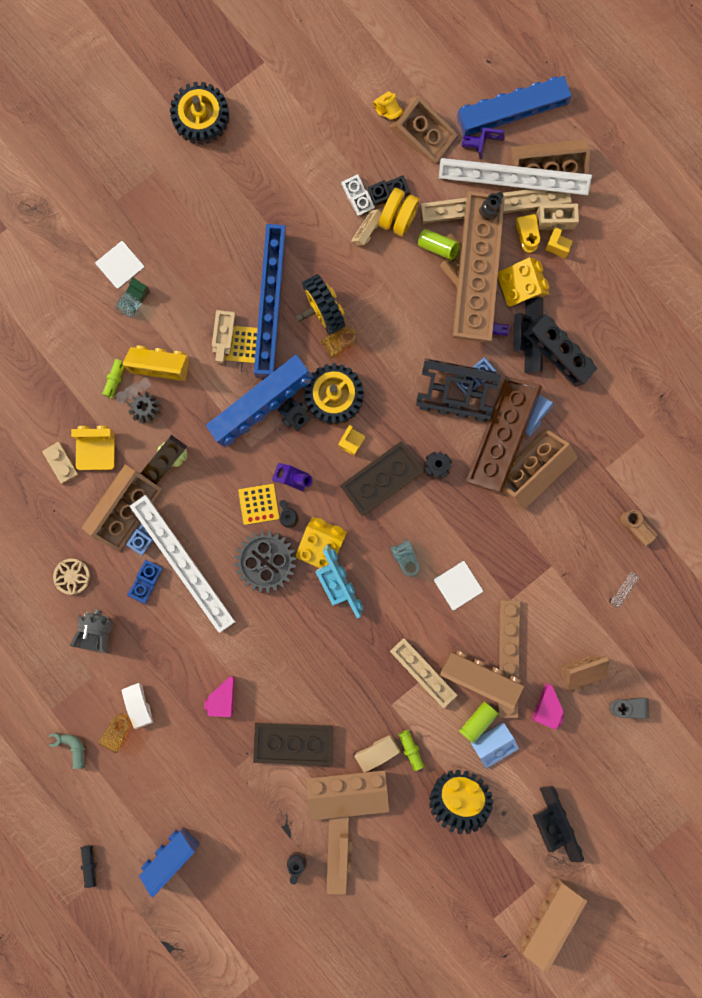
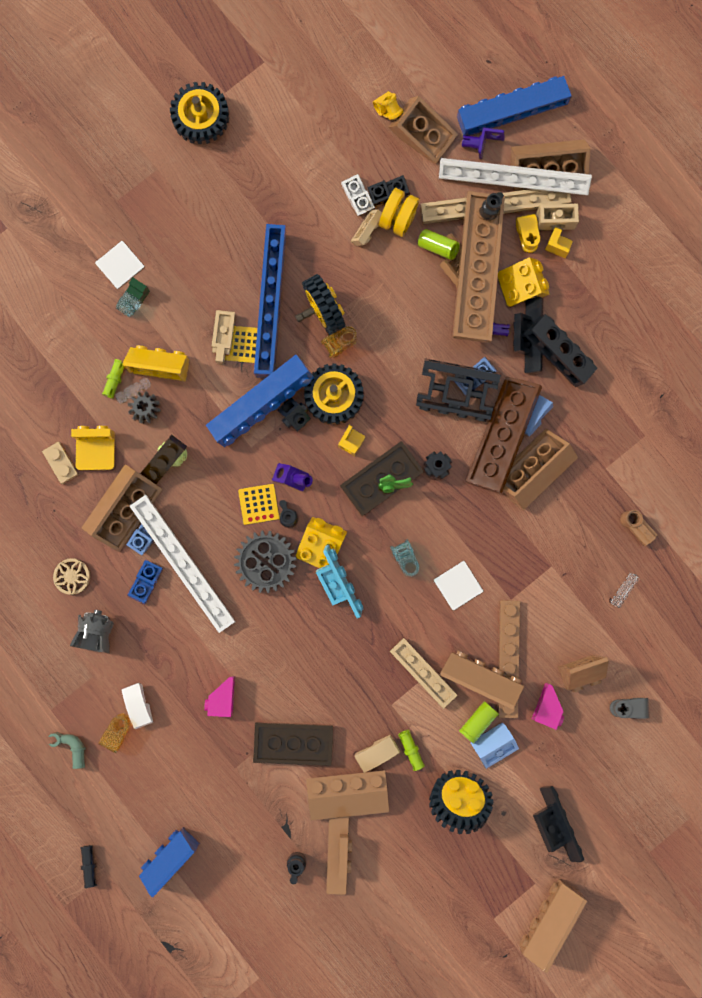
none -> bright green plate [379,475,413,493]

